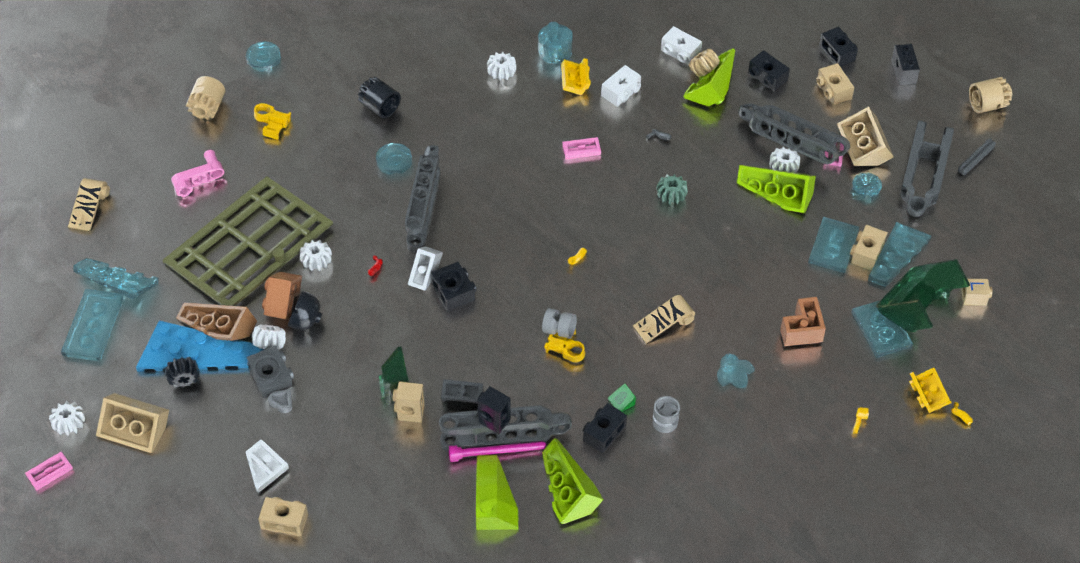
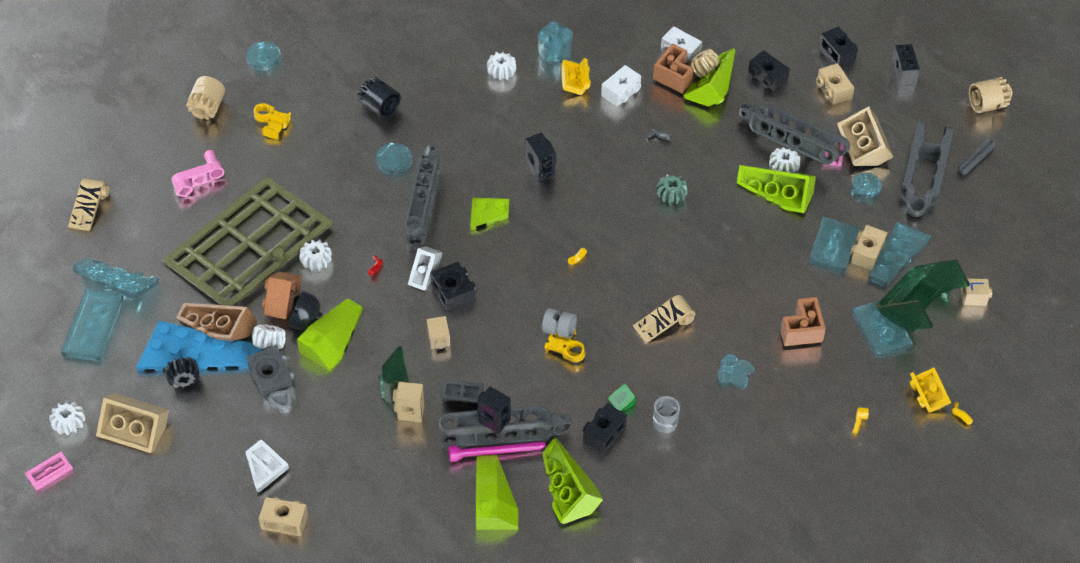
bright pink tile [562,137,601,159] -> none
none -> lime wedge [297,298,363,371]
none -> tan brick [426,316,450,349]
none -> lime wing [470,198,509,230]
none -> black brick [526,132,557,182]
none -> nougat brick [653,43,693,94]

